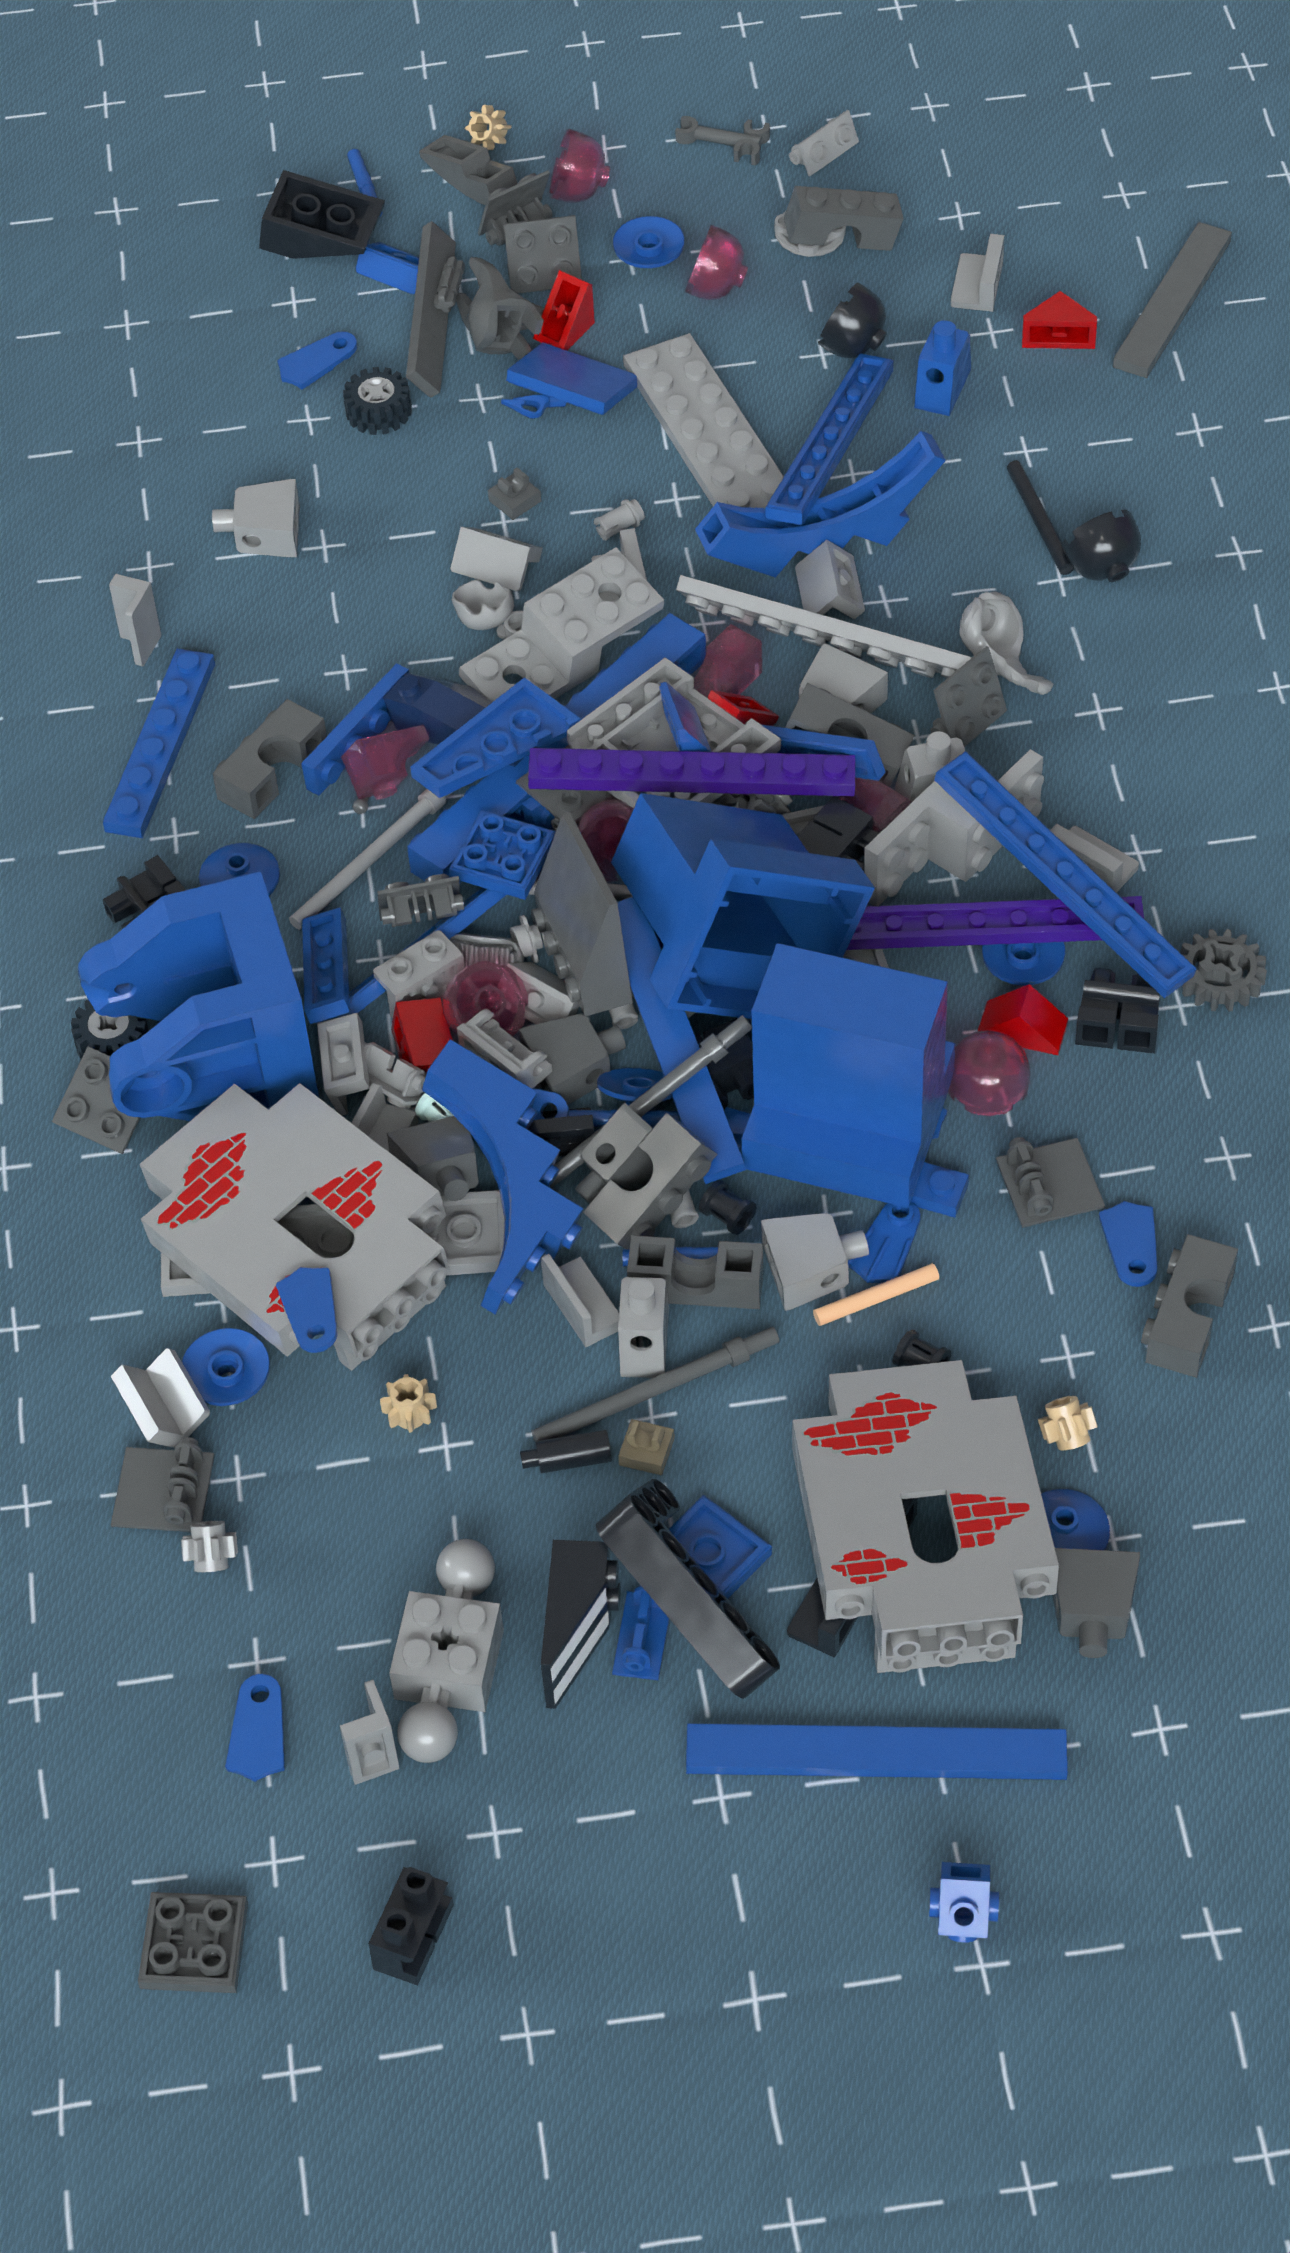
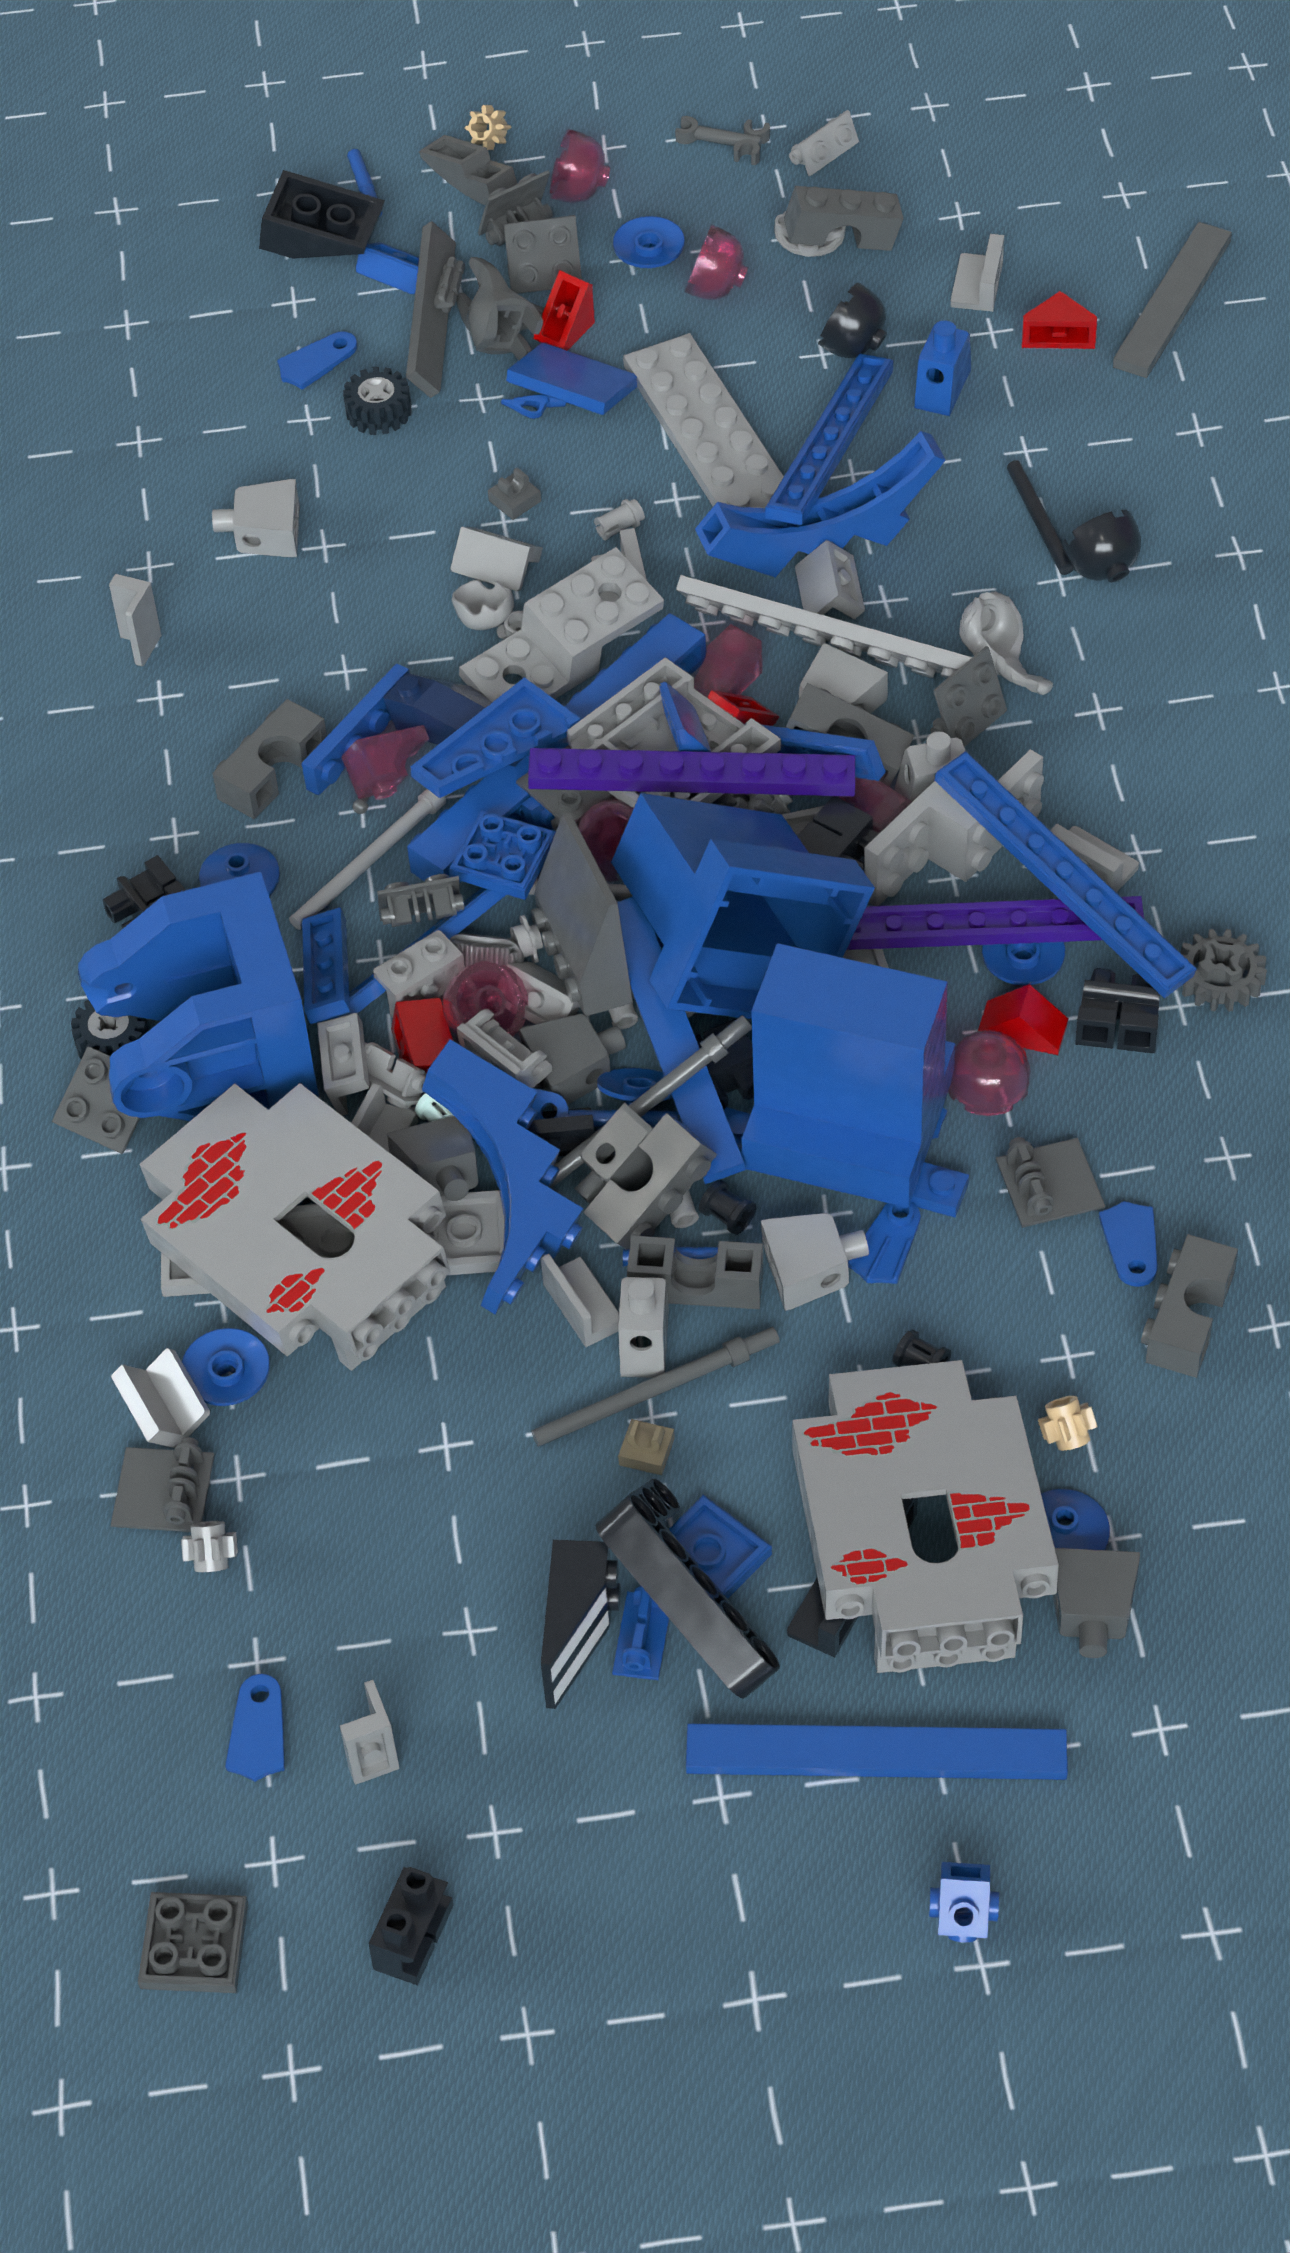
blue plate [103,648,215,839] -> none
blue piece [276,1267,338,1353] -> none
tan gear [380,1374,437,1433] -> none
light grey brick [389,1539,504,1763] -> none
black cylinder [520,1430,612,1473] -> none
light nougat bar [813,1263,939,1326] -> none

